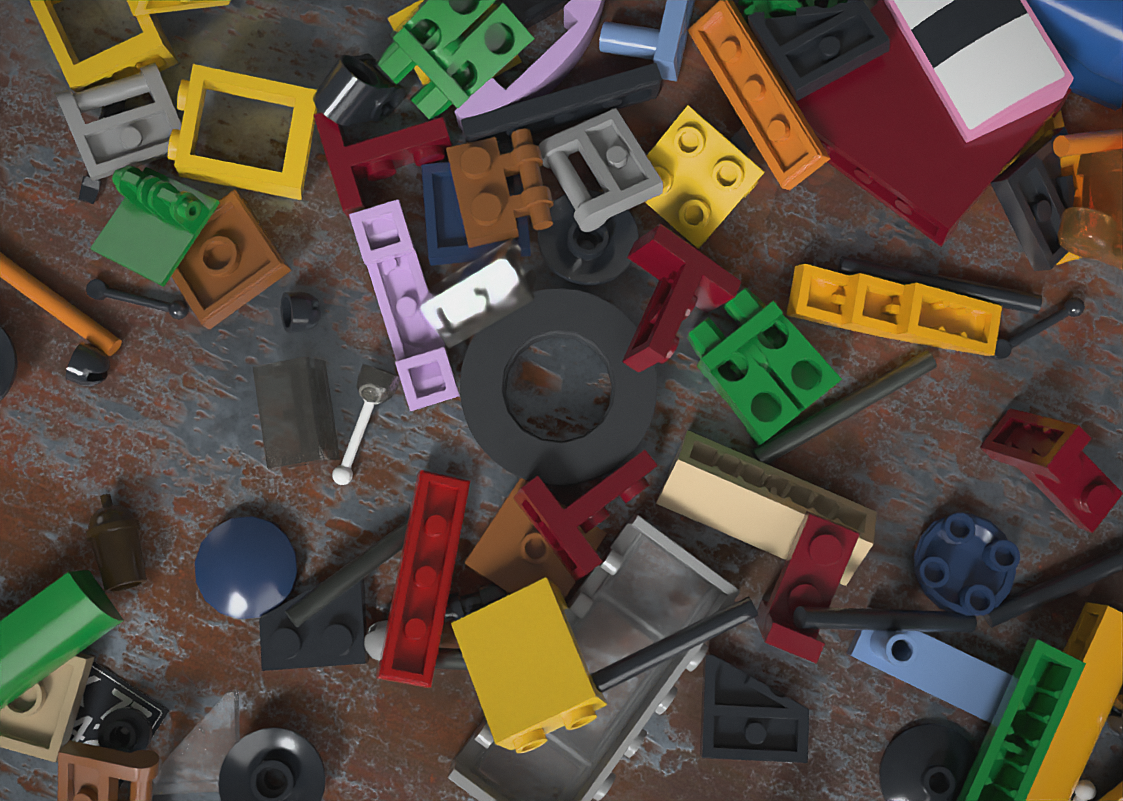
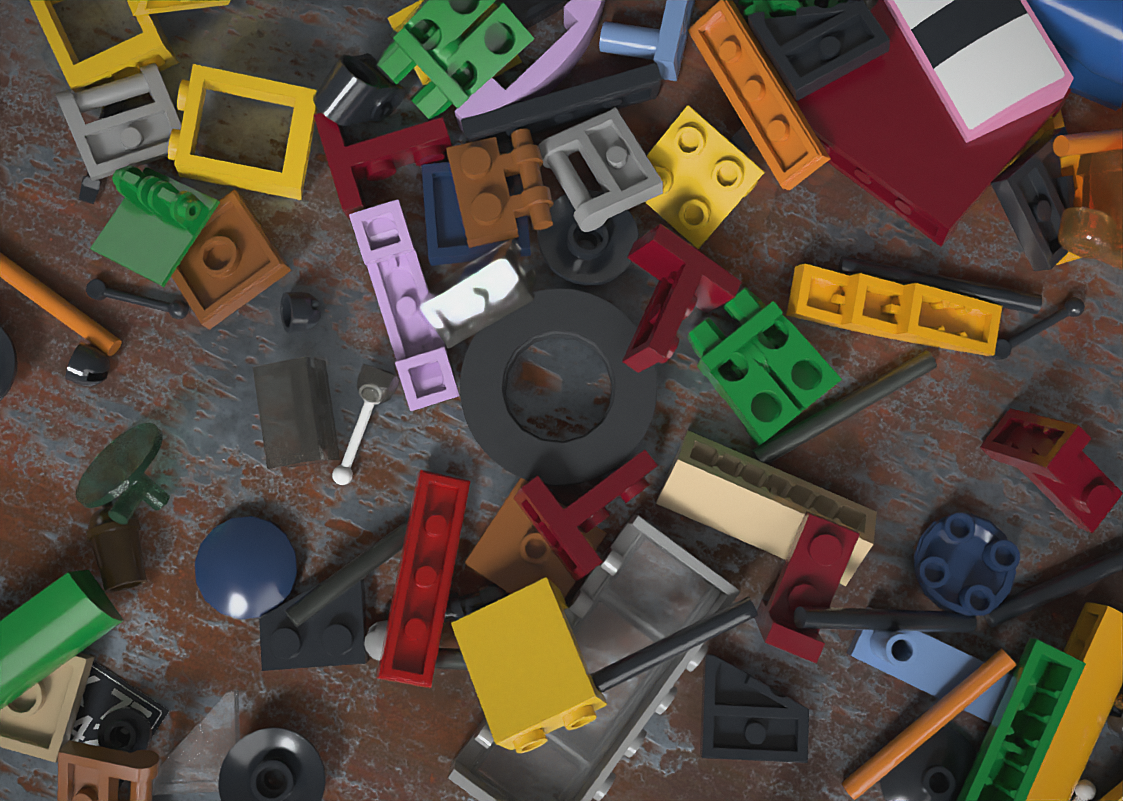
none -> clear green shield [76,423,170,524]
none -> orange bar [841,648,1017,800]

